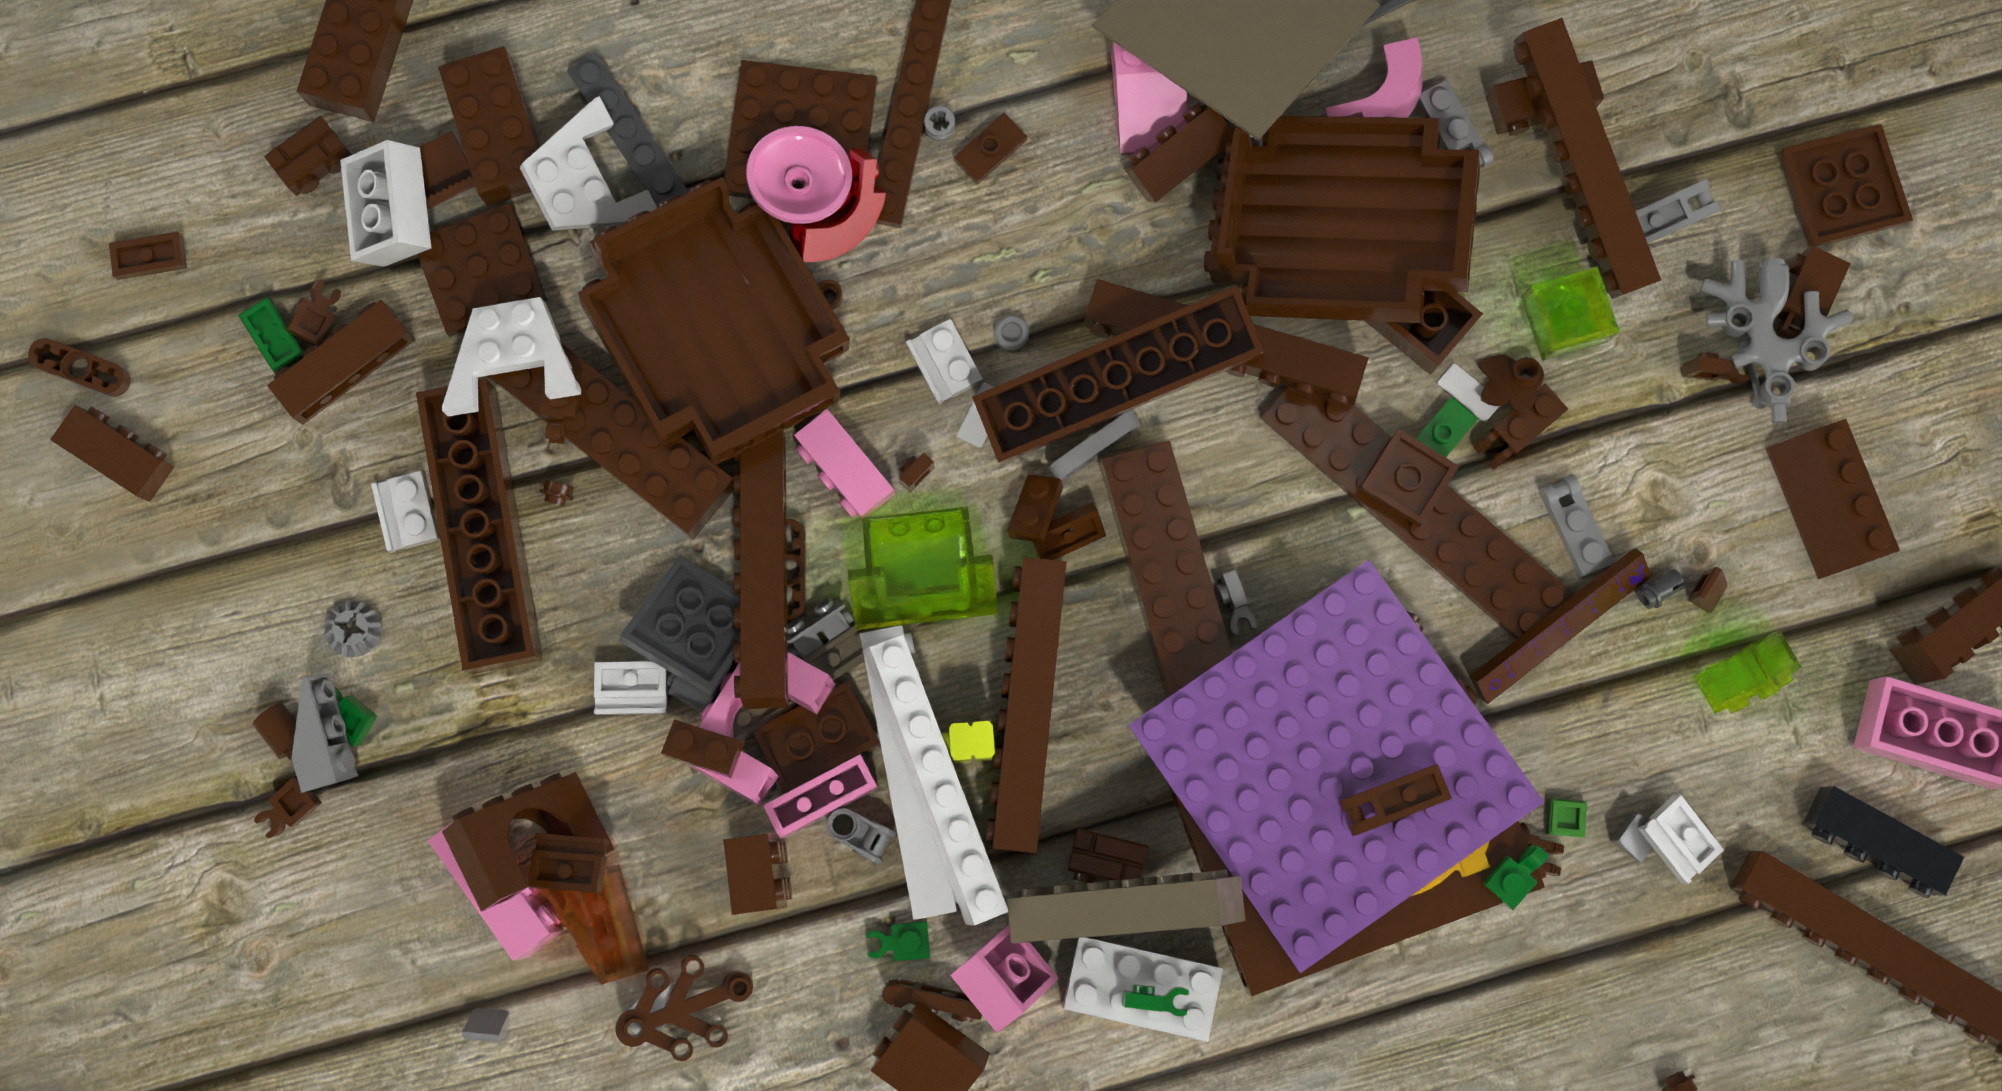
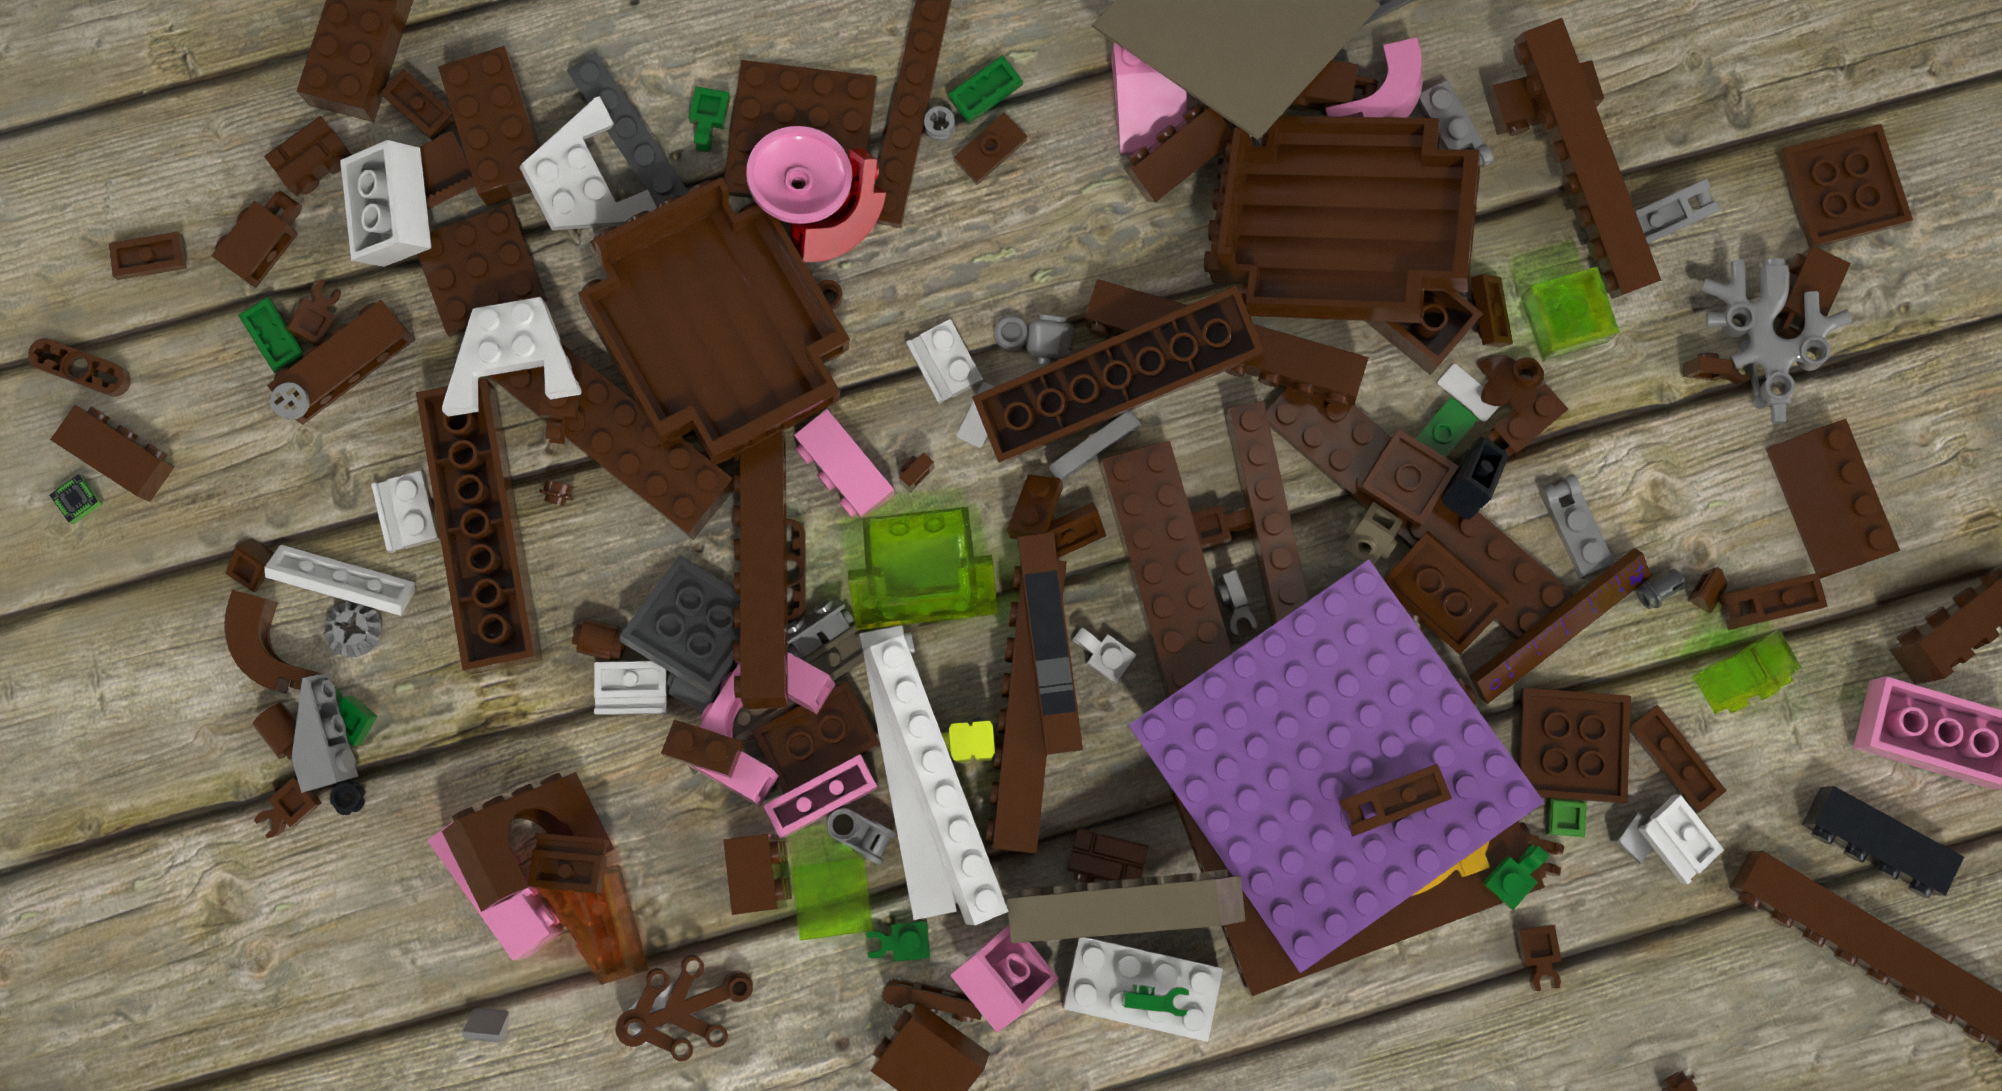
none -> tile [49,474,103,525]
none -> reddish brown brick [211,191,302,288]
none -> reddish brown arch [224,590,323,694]
none -> reddish brown slope [225,539,274,592]
none -> white plate [265,545,415,616]
none -> light grey tile [270,382,310,420]
none -> black plate [330,780,365,815]
none -> reddish brown plate [380,69,454,140]
none -> reddish brown brick [572,618,626,661]
none -> green plate [688,86,731,152]
none -> clear neon green brick [791,857,875,941]
none -> green plate [948,55,1023,124]
none -> tile [1017,532,1083,755]
none -> light grey head [1027,314,1075,365]
none -> white plate [1072,628,1136,684]
none -> reddish brown plate [1191,505,1252,549]
none -> reddish brown brick [1225,401,1309,626]
none -> reddish brown brick [1288,60,1378,116]
none -> dark tan brick [1343,502,1403,565]
none -> reddish brown plate [1383,531,1509,655]
none -> black brick [1441,436,1509,520]
none -> reddish brown plate [1471,274,1513,348]
none -> reddish brown plate [1516,924,1562,991]
none -> reddish brown plate [1518,688,1631,804]
none -> reddish brown plate [1630,705,1727,813]
none -> reddish brown plate [1719,573,1828,630]

